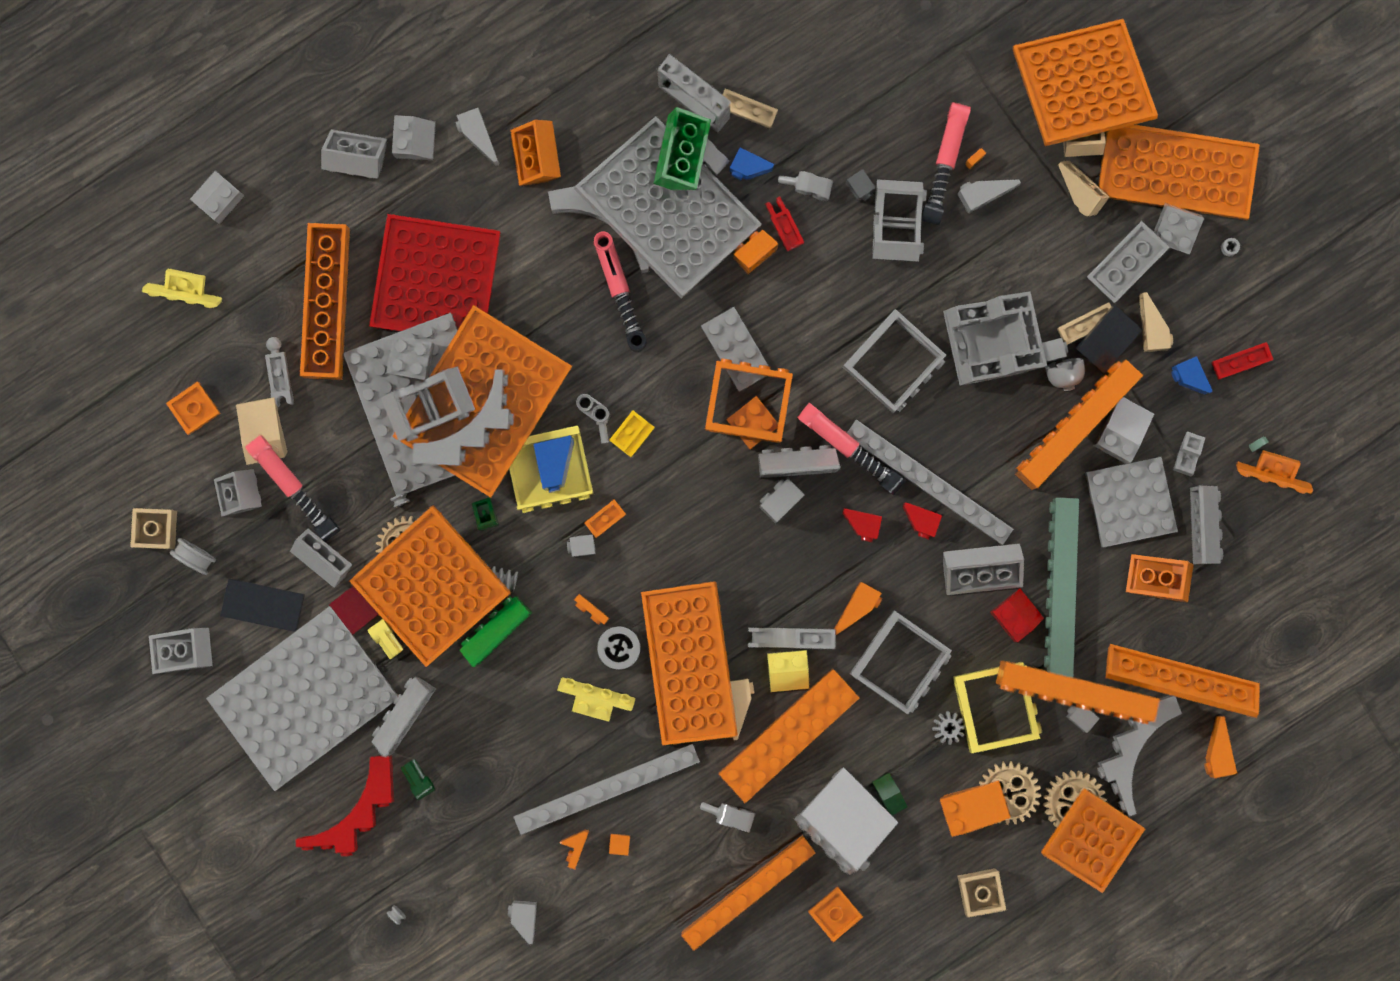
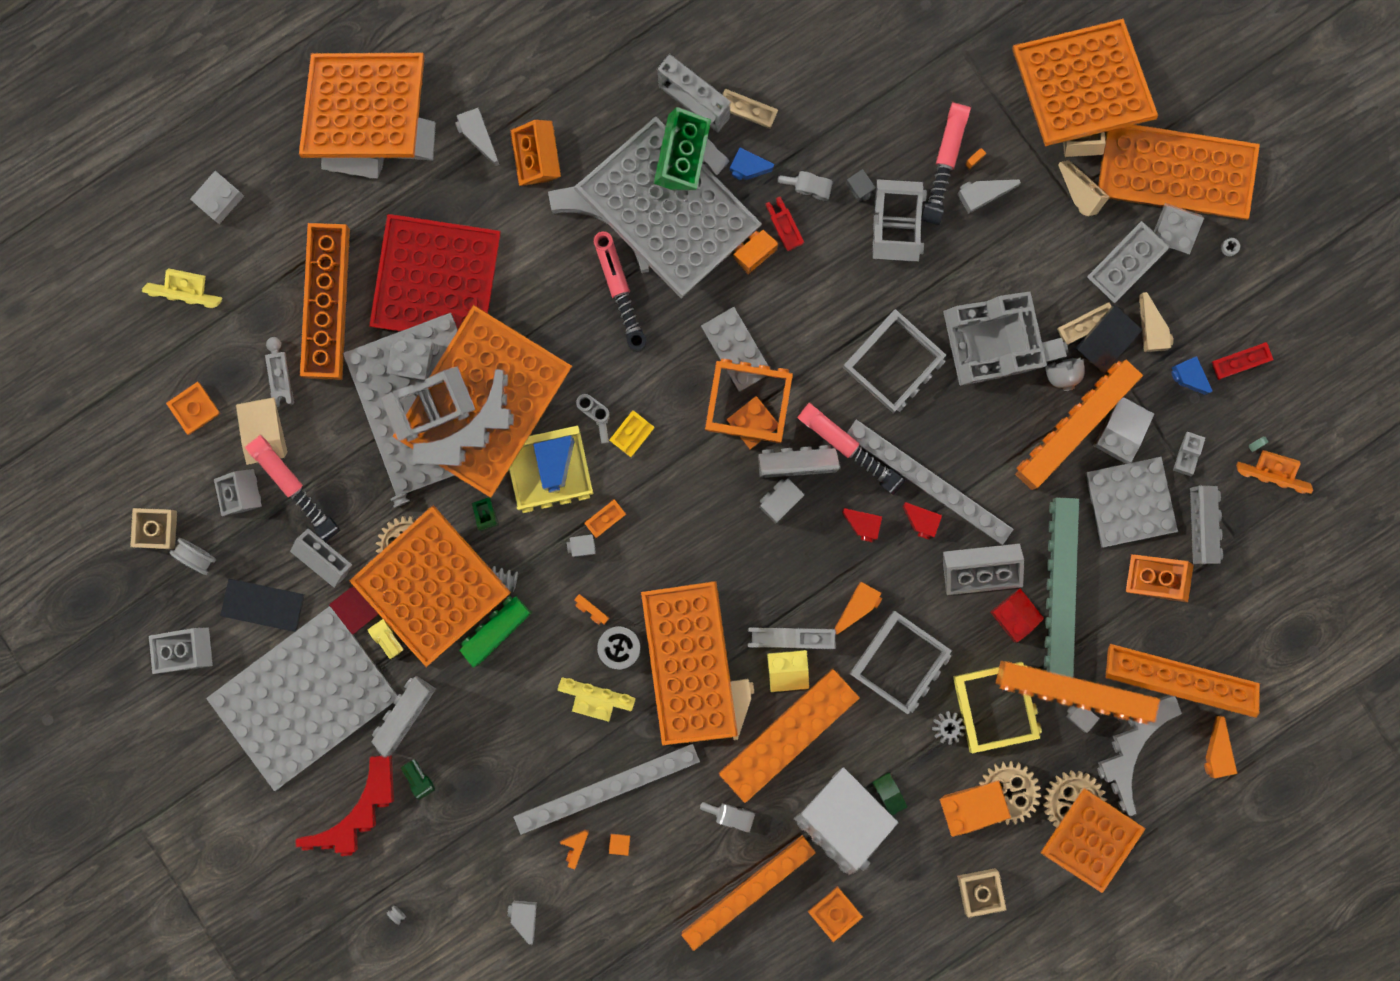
none -> orange plate [299,53,425,158]

